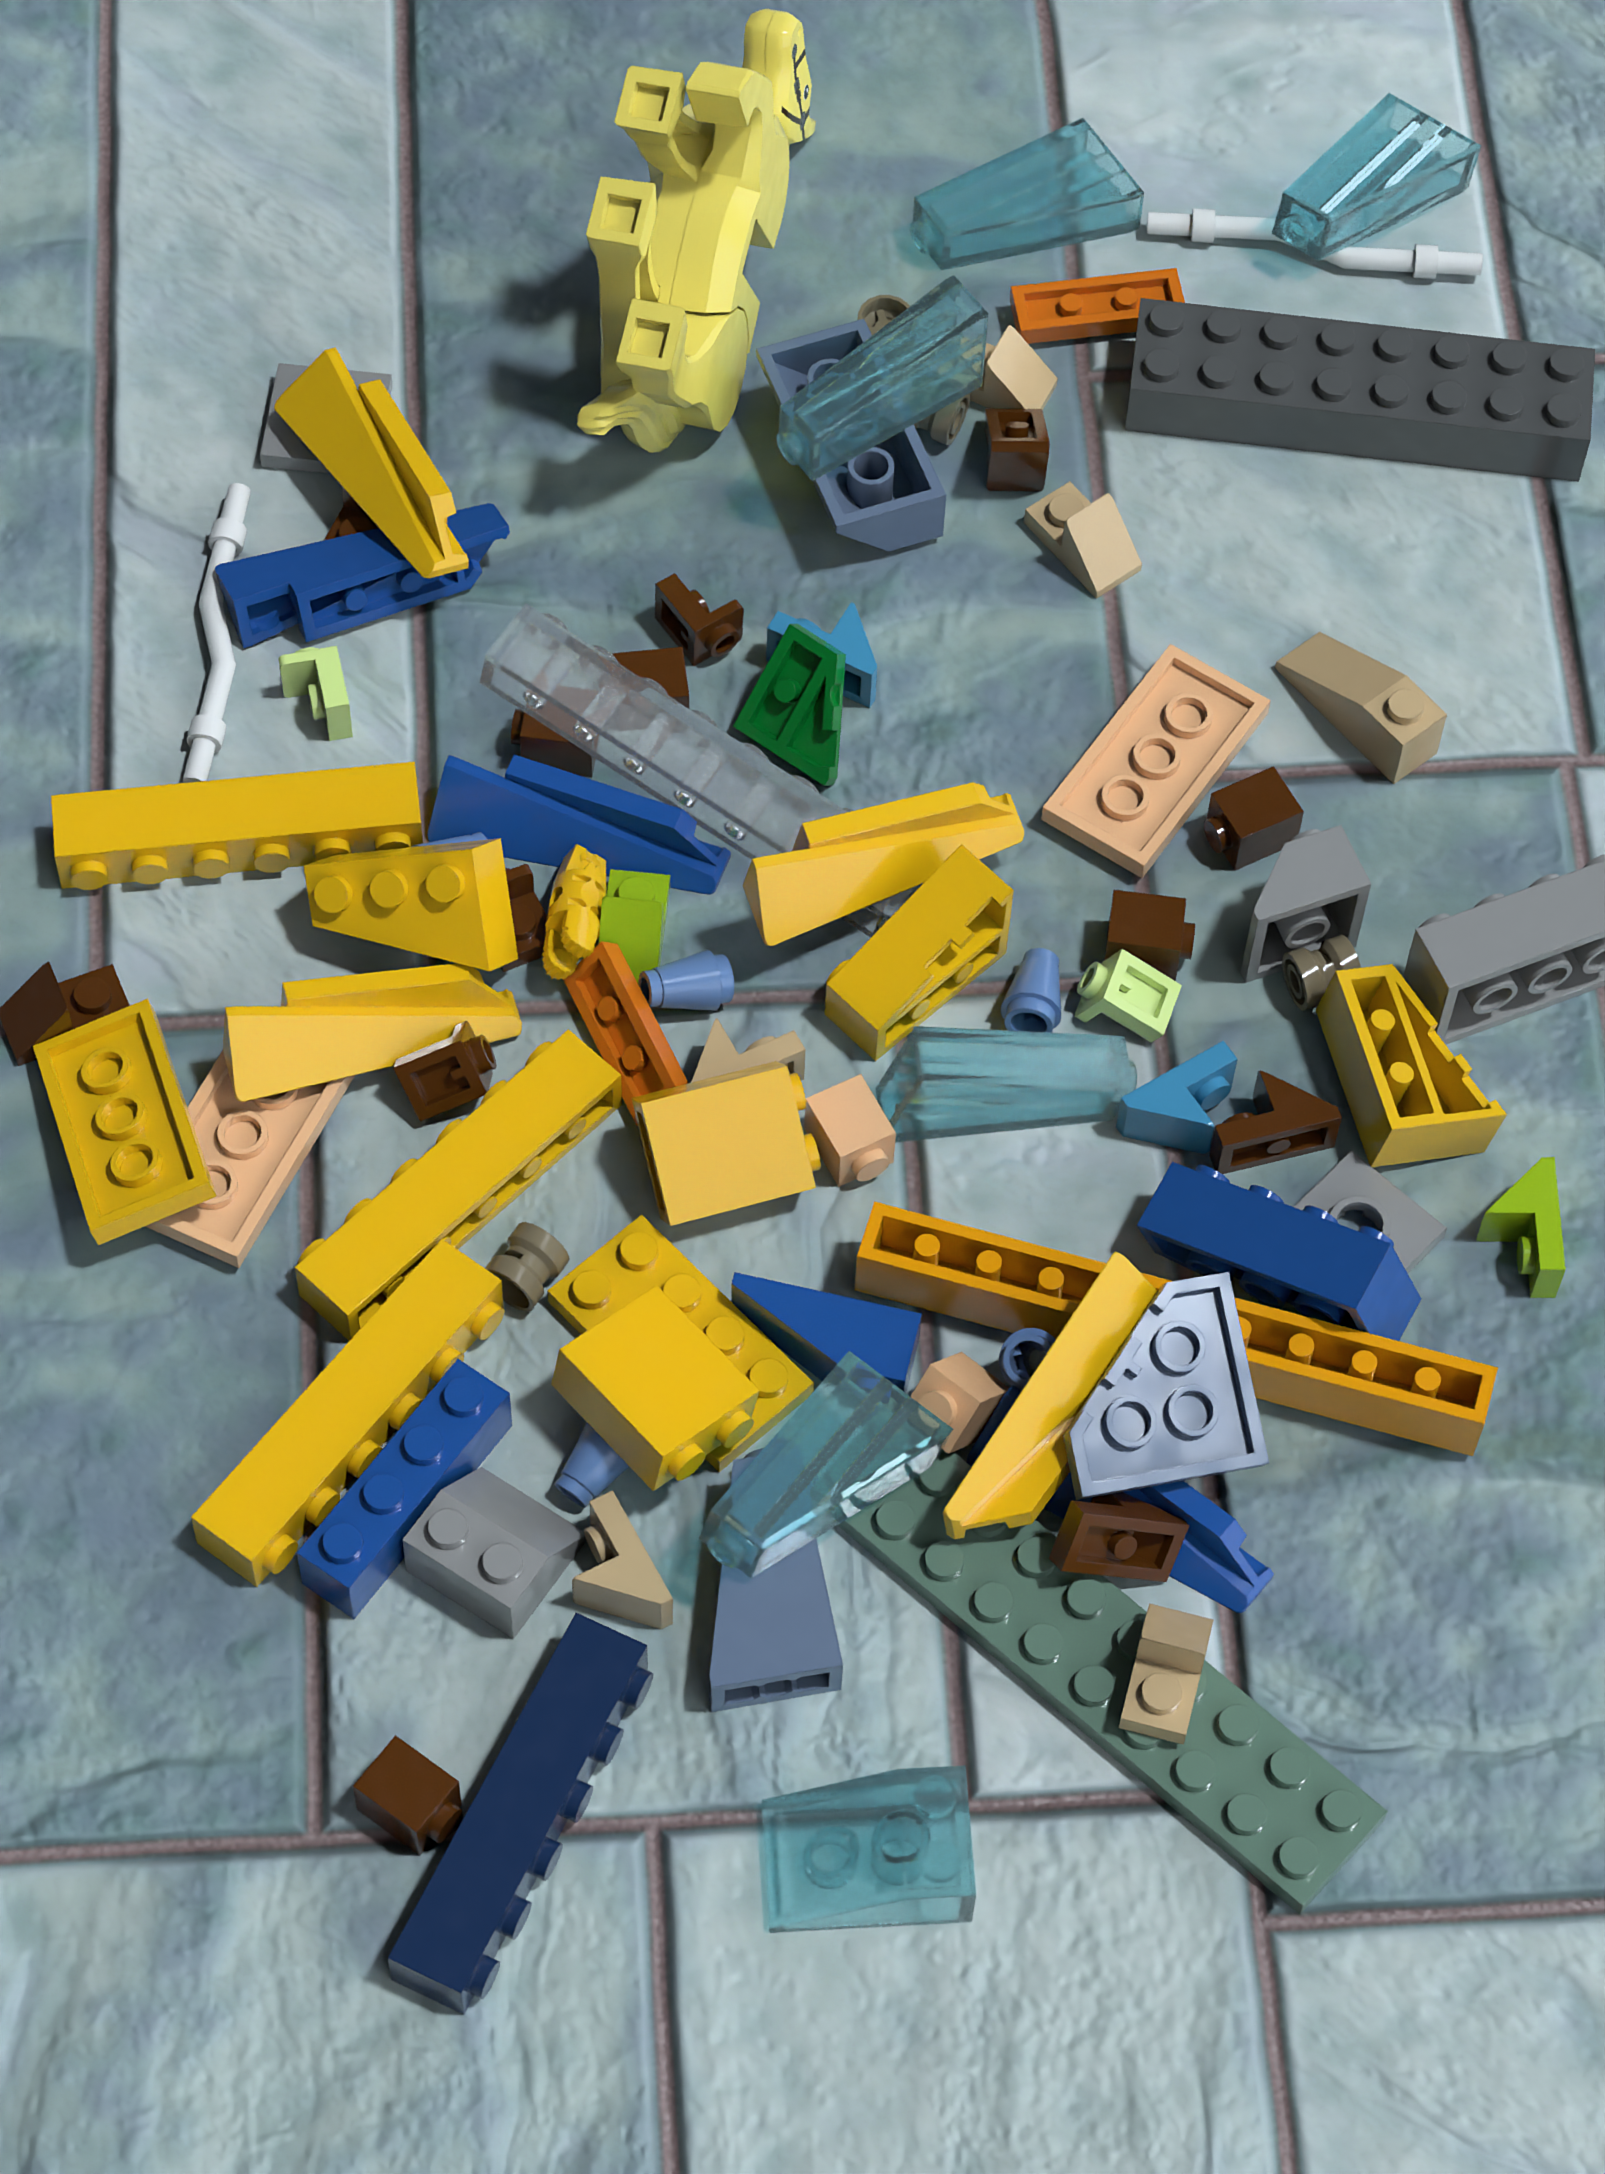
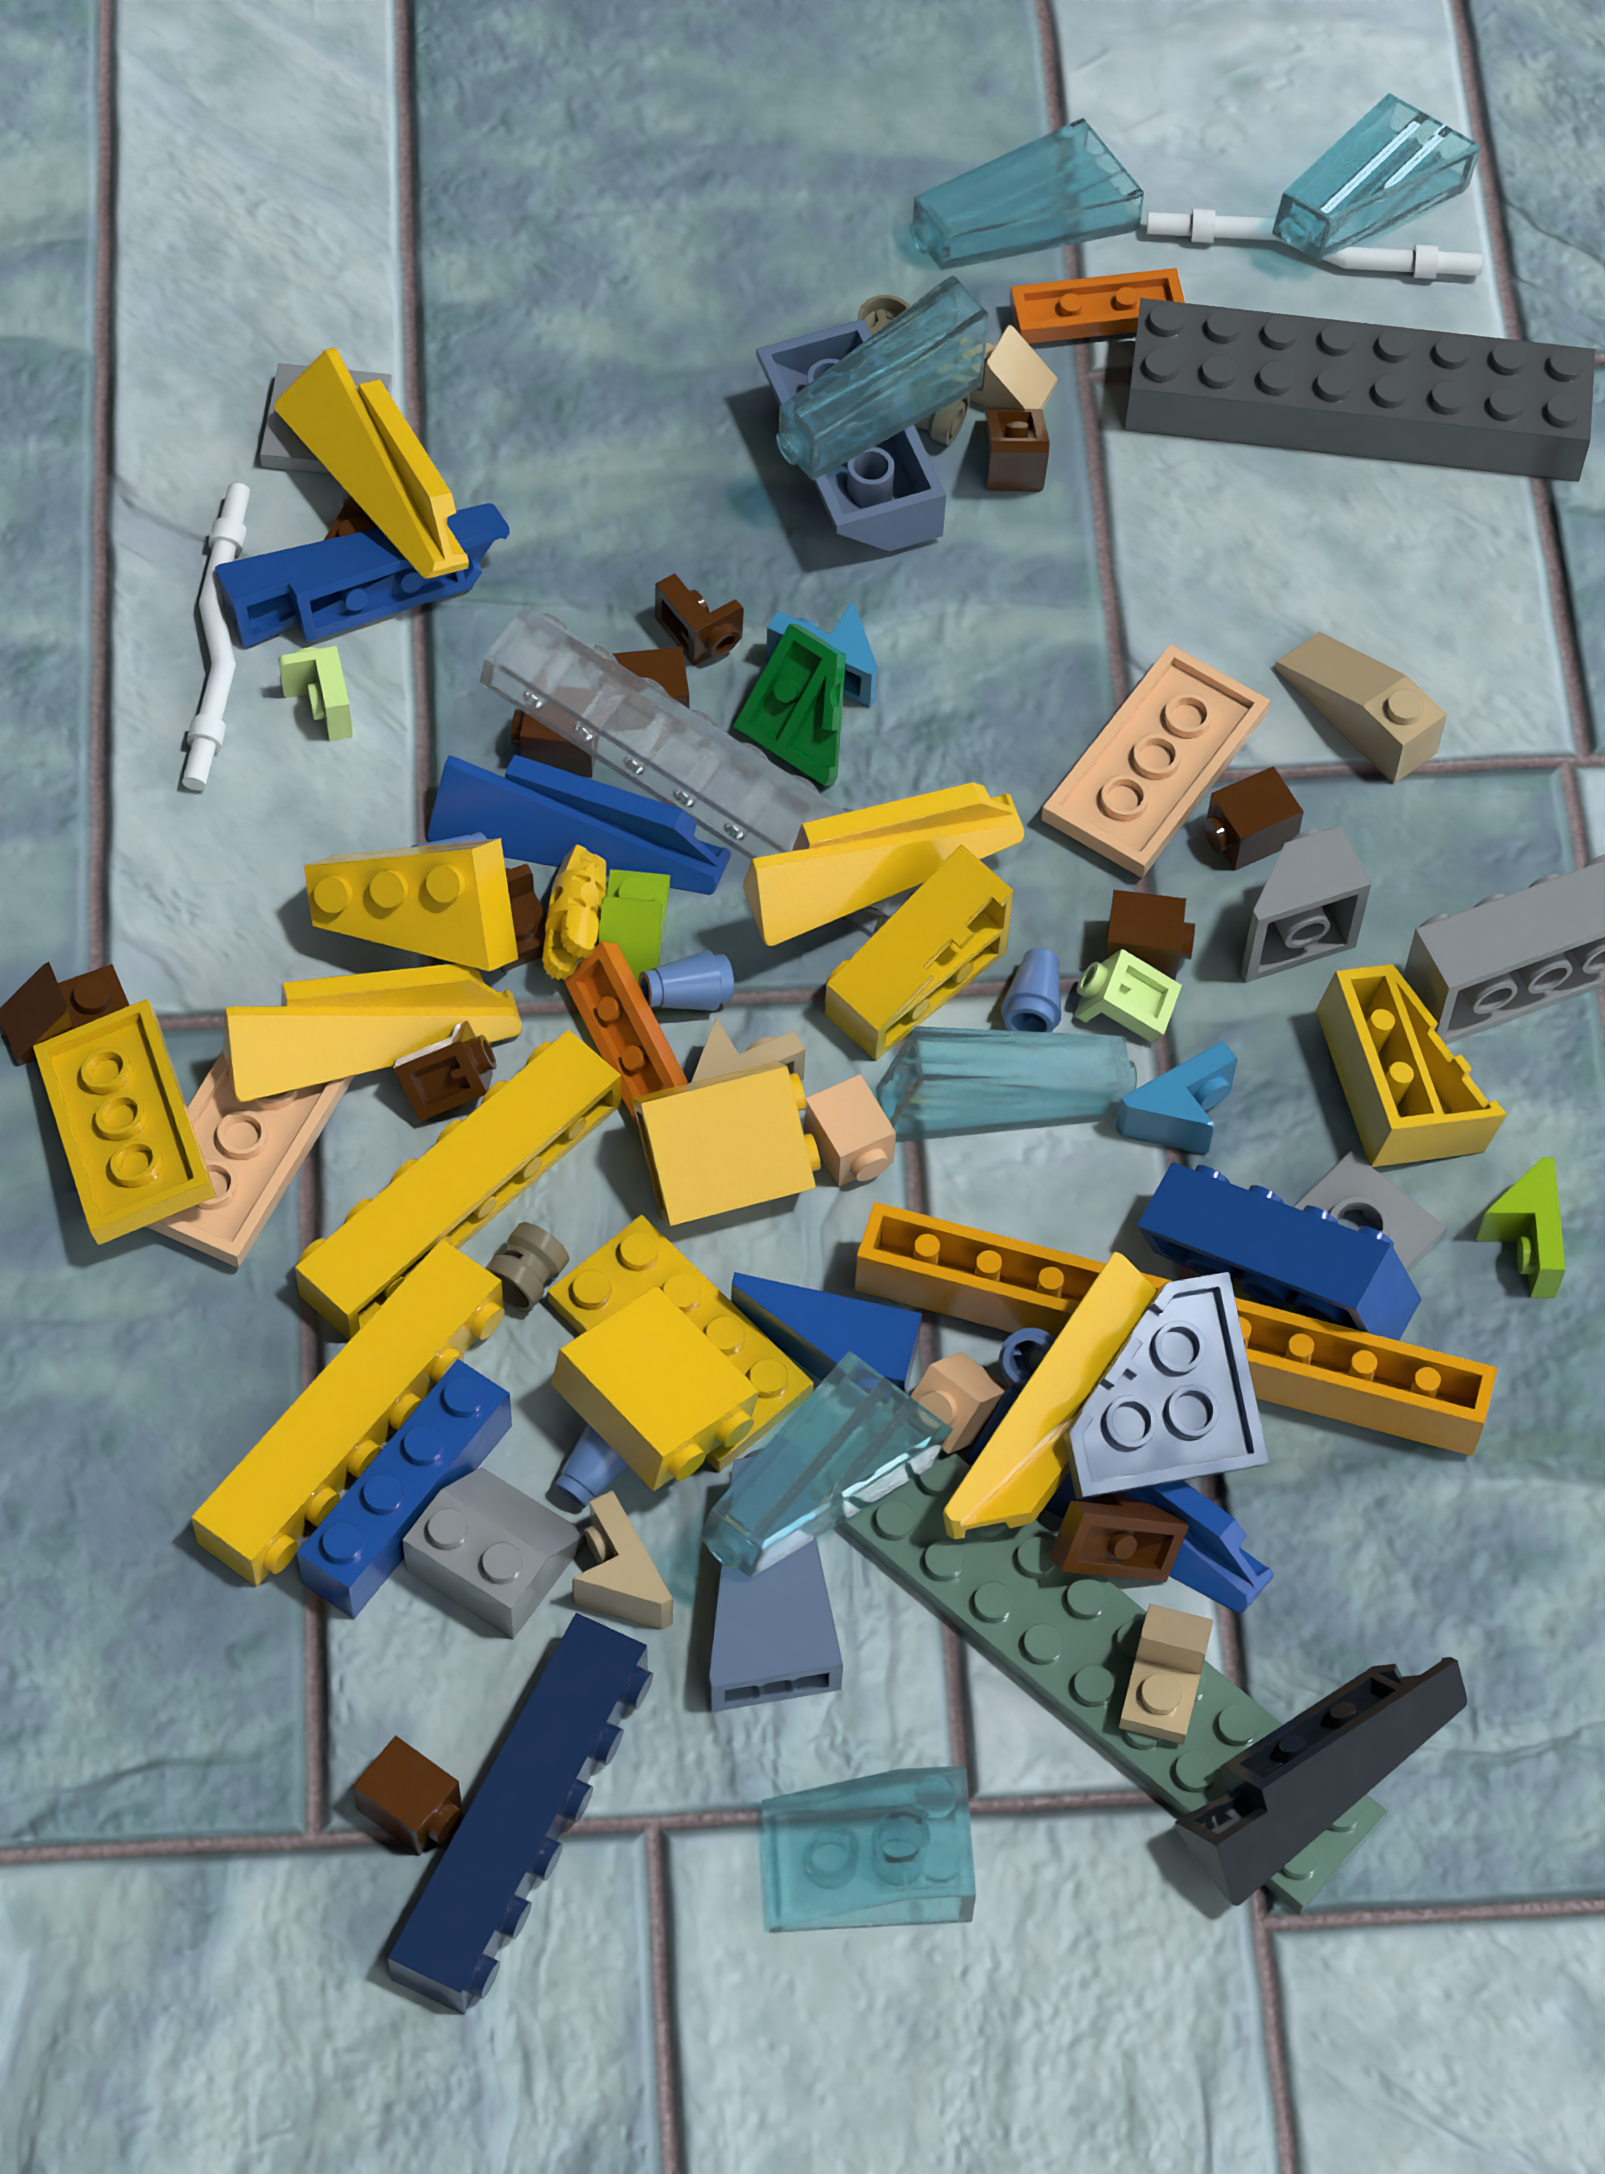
yellow brick [51,762,423,890] -> none
light yellow animal [577,9,816,453] -> none
tan slope [1024,481,1142,599] -> none
reddish brown slope [1209,1070,1342,1174] -> none
dark tan wheel [1282,935,1361,1011] -> none
none -> black wedge [1175,1657,1467,1906]

